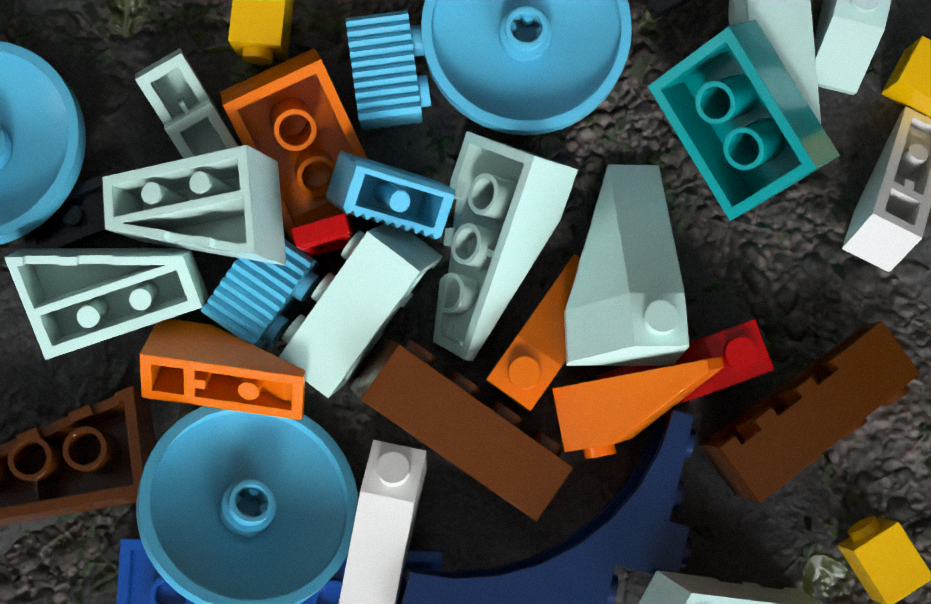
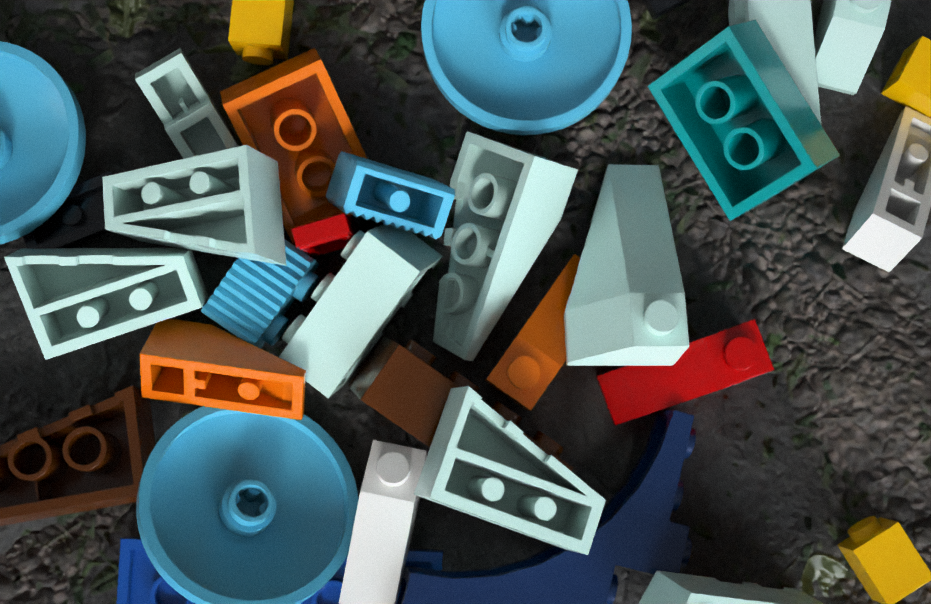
medium azure brick [345,10,431,130] -> none
orange slope [552,357,724,459] -> none
reddish brown wedge [699,321,921,503] -> none
none -> light aqua wedge [414,386,606,555]

